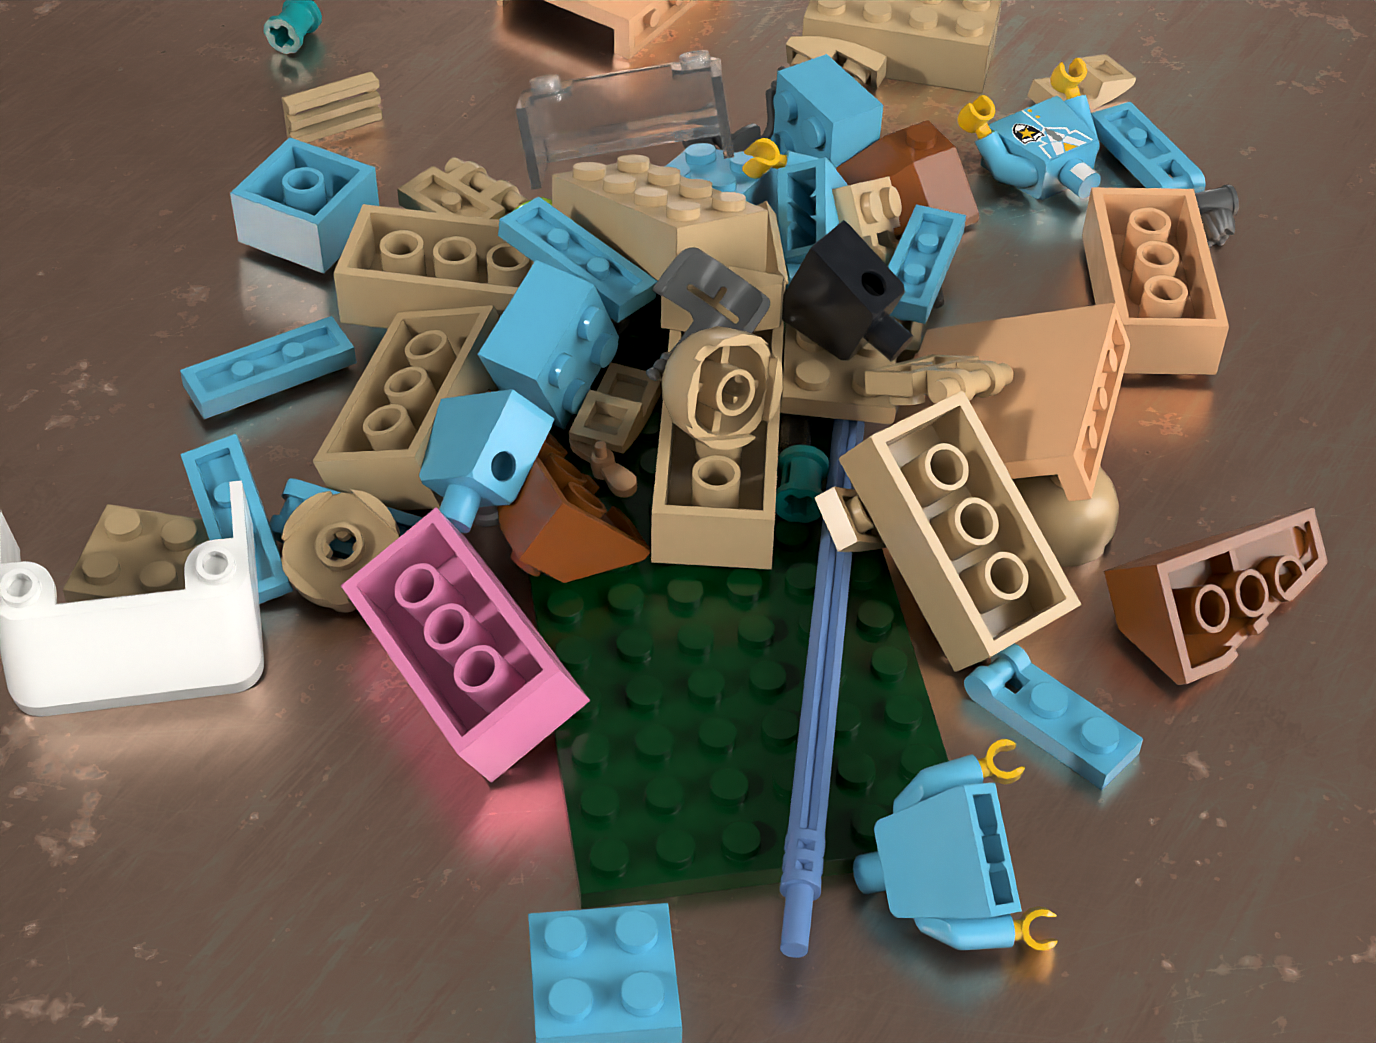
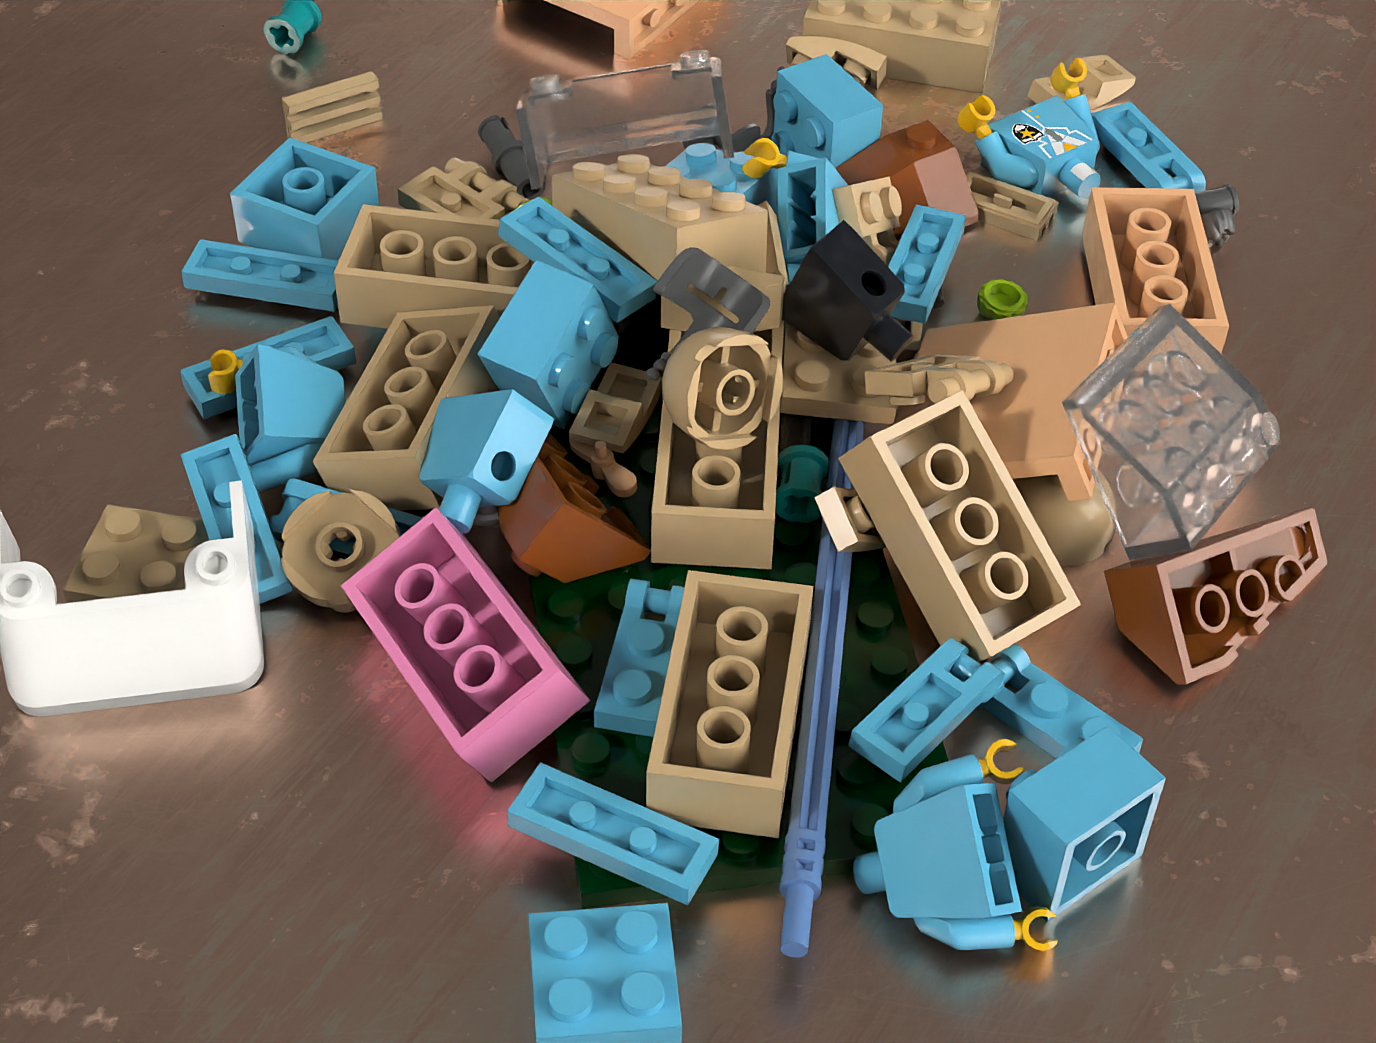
none -> medium azure plate [181,239,338,312]
none -> medium azure torso [208,344,346,492]
none -> dark grey pin [478,115,545,200]
none -> medium azure plate [507,763,719,905]
none -> medium azure plate [594,578,684,737]
none -> tan brick [646,570,814,838]
none -> medium azure plate [848,638,1005,783]
none -> tan tile [965,171,1059,241]
none -> lime piece [977,279,1028,320]
none -> medium azure brick [1003,725,1166,922]
none -> clear slope [1062,304,1281,560]

